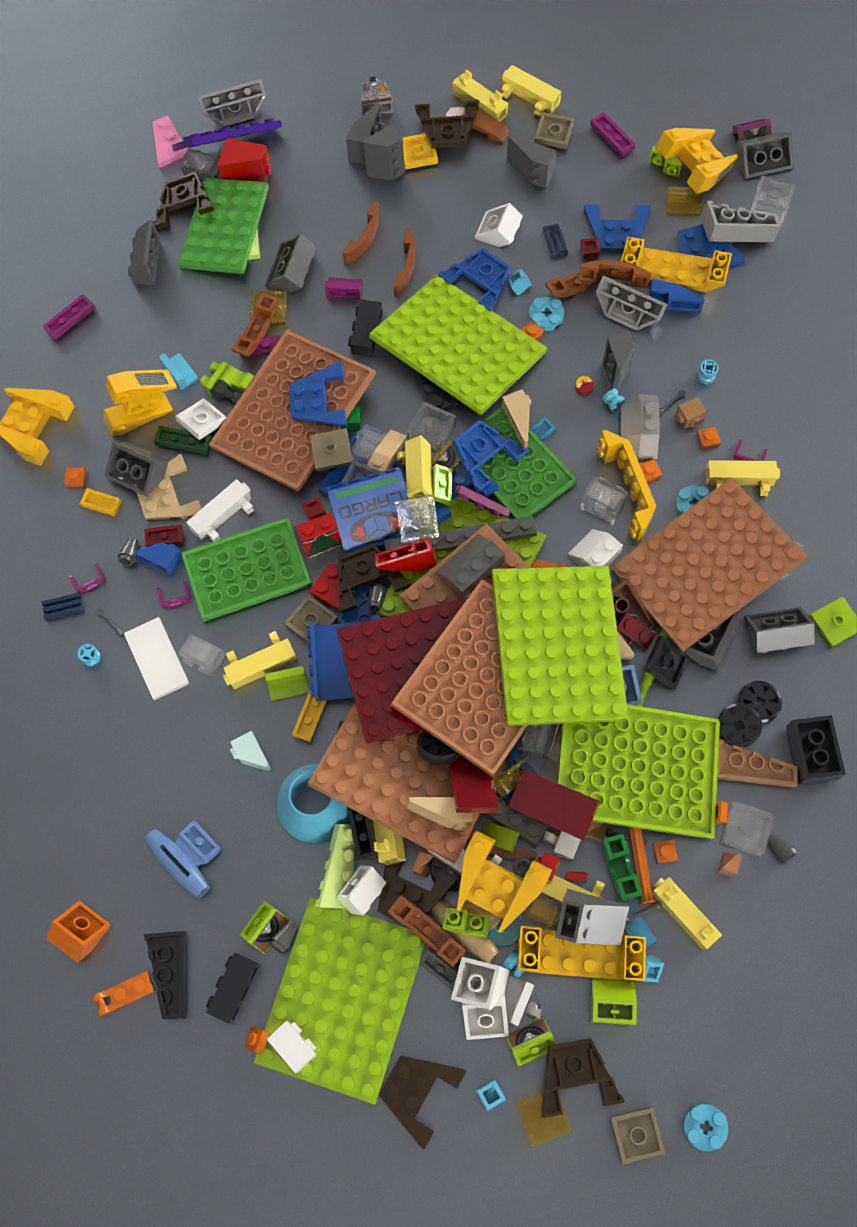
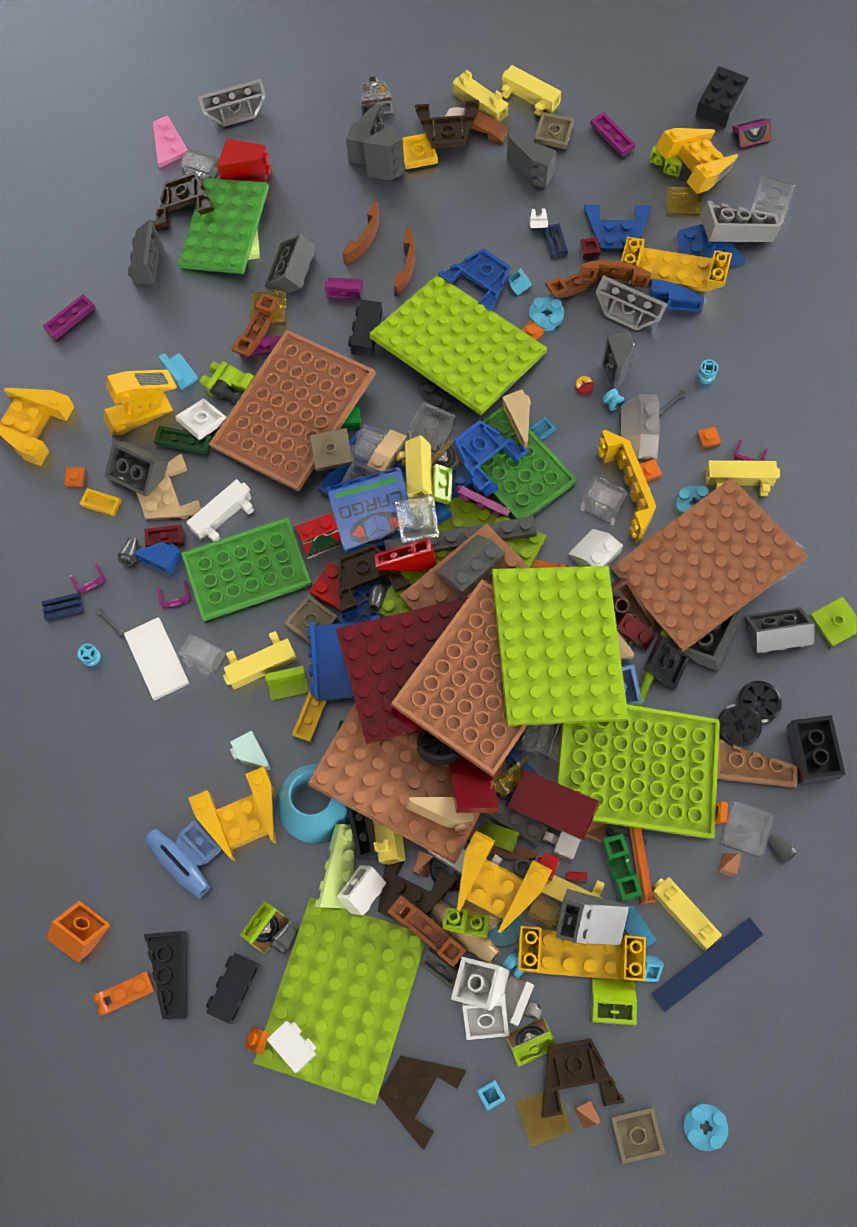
dark purple wing [172,118,282,152] -> none
blue wing [290,361,347,428] -> none
red tile [302,497,326,520] -> none
white slope [475,203,523,247] -> none
dark grey hinge [626,901,661,923] -> none
orange plate [653,840,678,864] -> none
medium nougat brick [675,397,707,429] -> none
dark grey slope [735,131,794,179] -> none
none -> yellow wedge [188,766,277,861]
none -> white tile [529,208,548,228]
none -> nougat slope [574,1101,600,1128]
none -> dark blue tile [652,917,764,1012]
none -> black brick [695,66,749,128]

